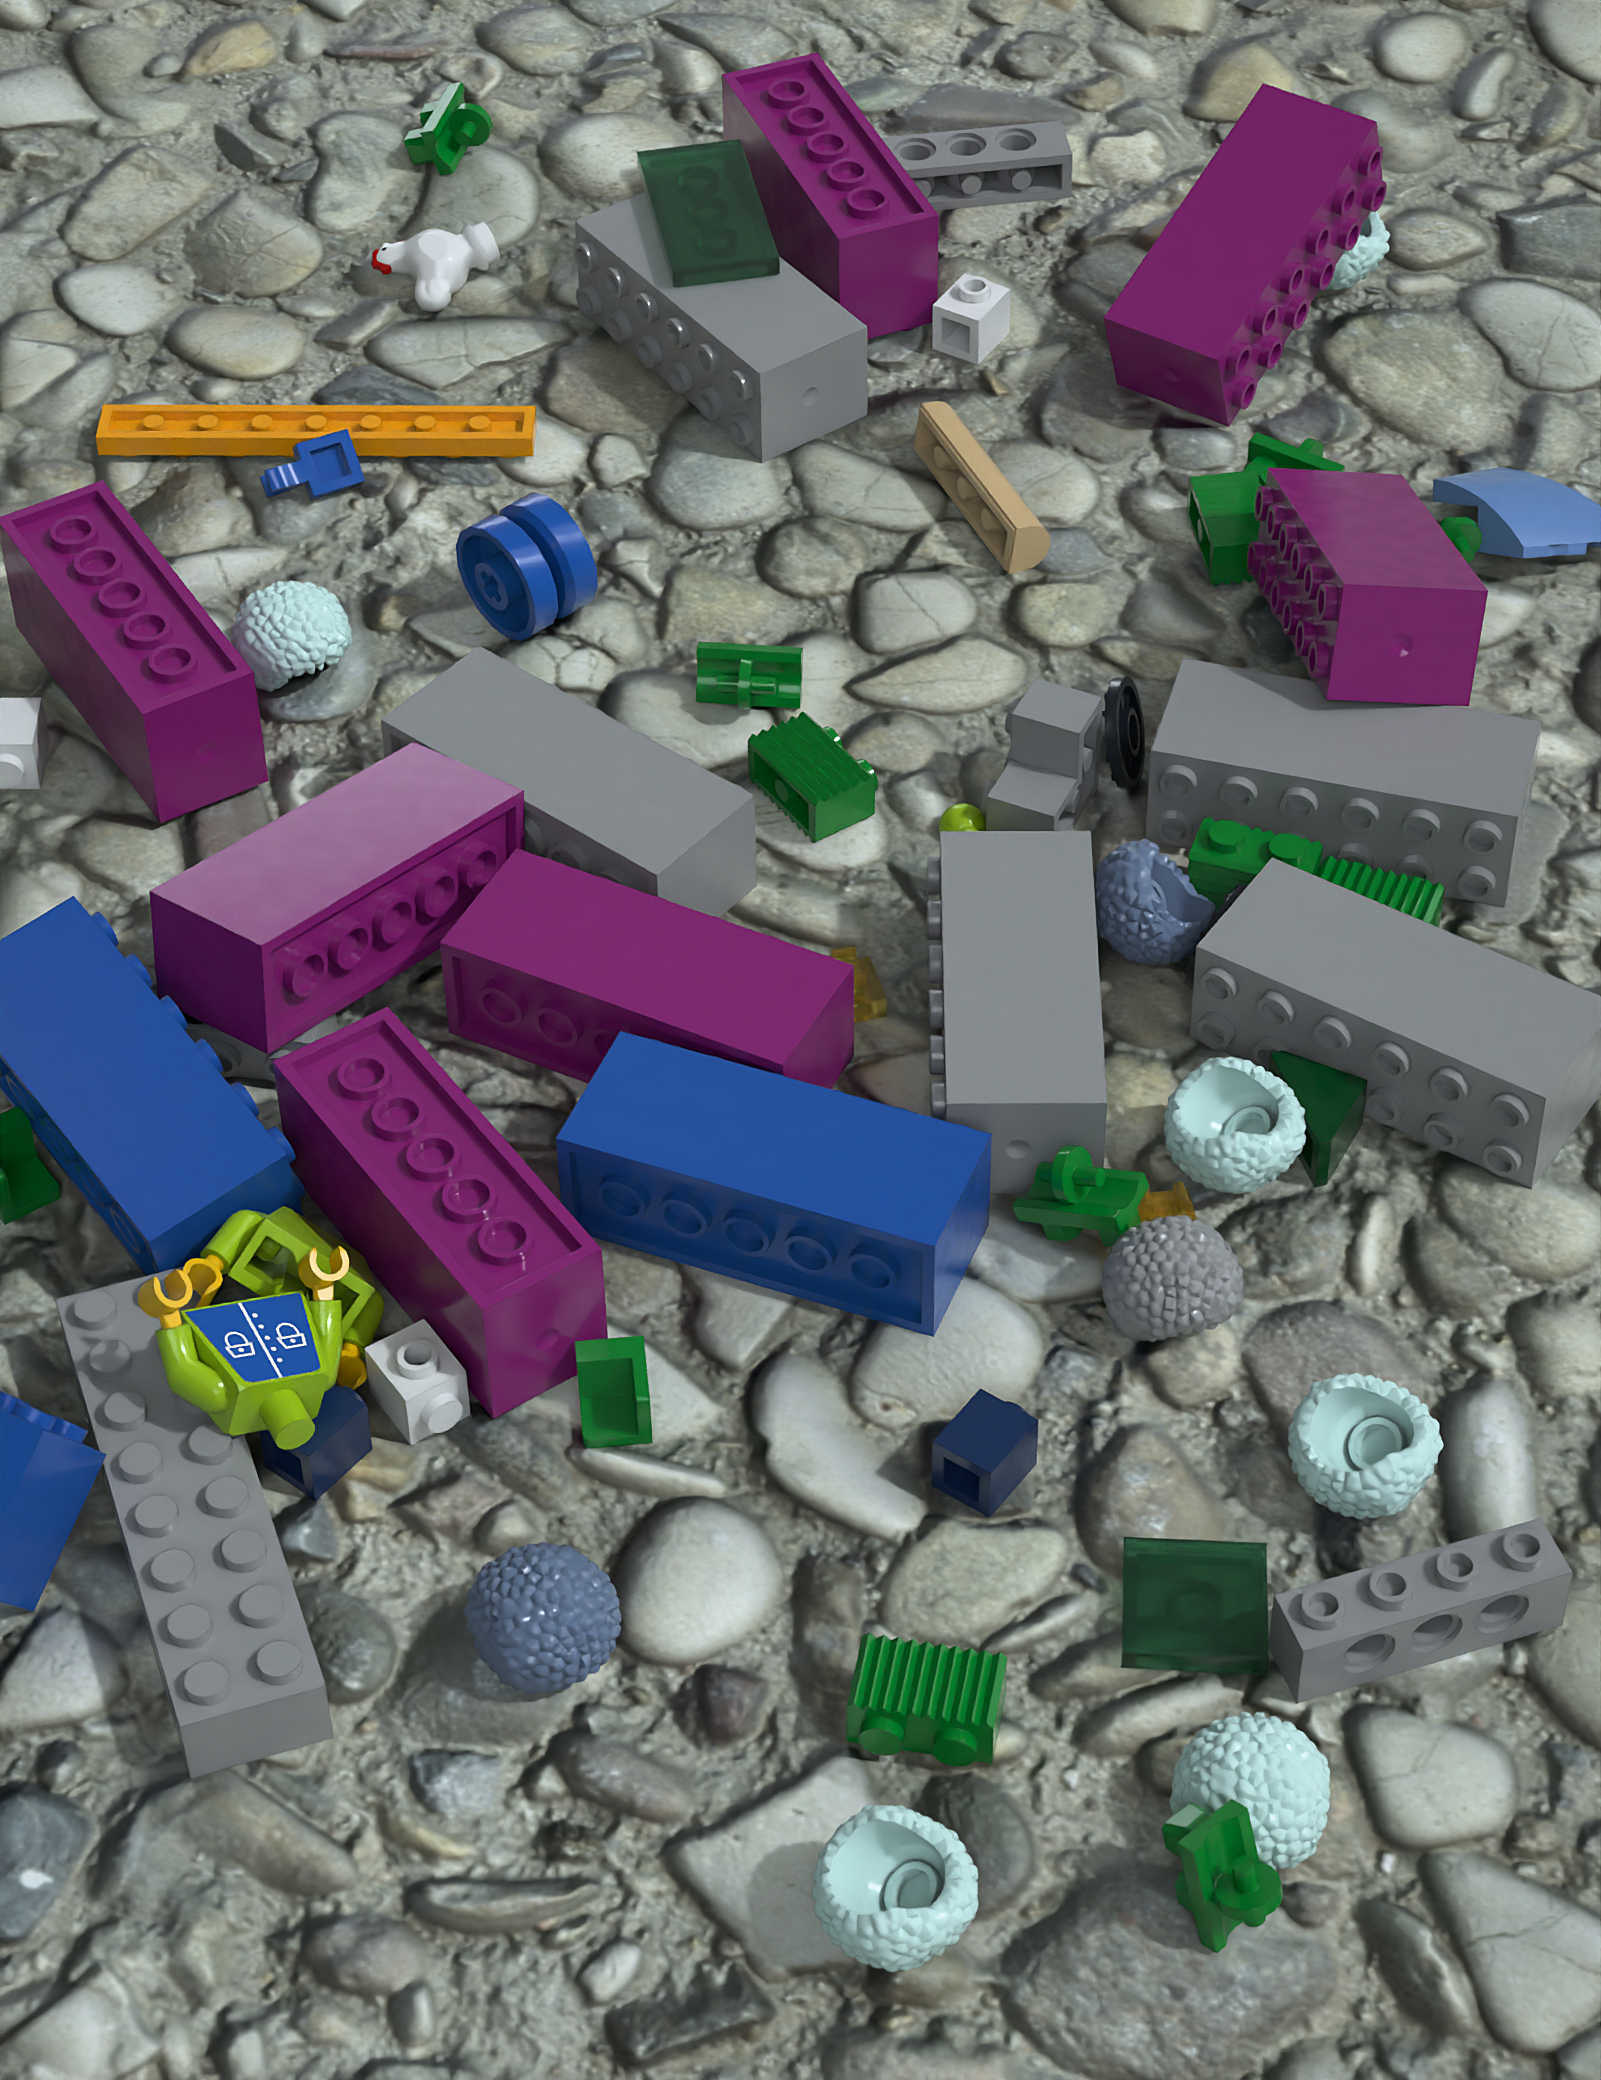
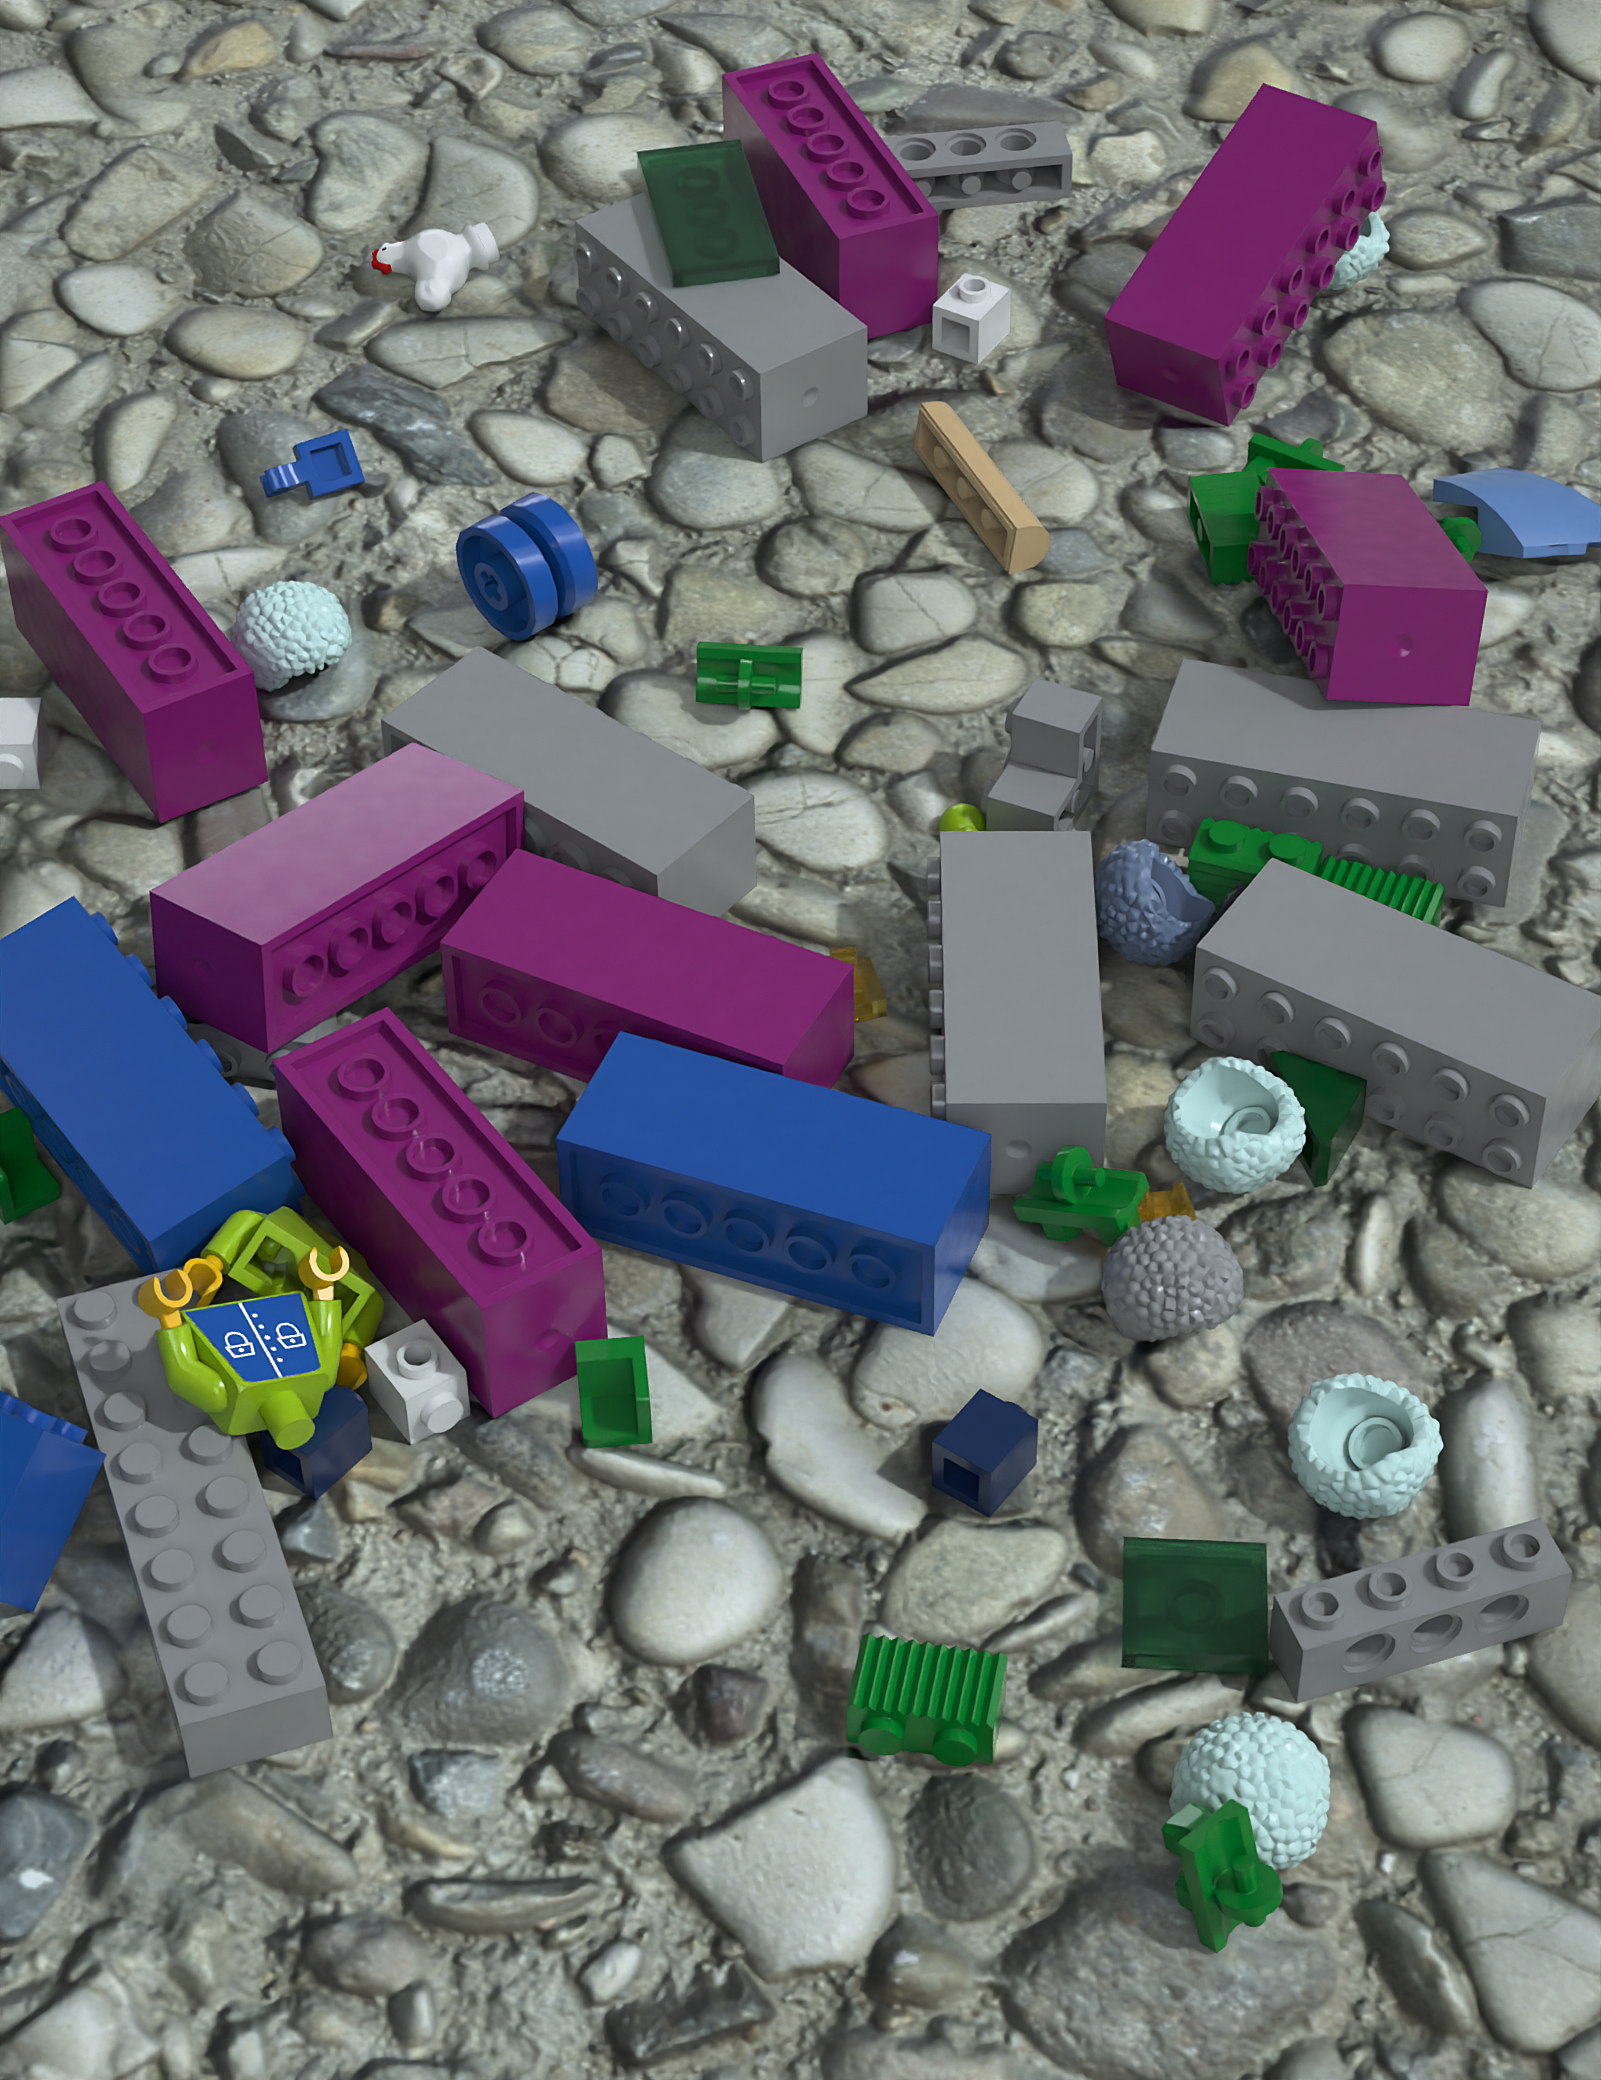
light orange plate [95,404,537,458] -> none
green hips [404,82,493,176] -> none
sand blue hair [463,1542,622,1694] -> none
green brick [748,711,878,843] -> none
light aqua hair [812,1804,978,1972] -> none
black wheel [1102,676,1145,789] -> none

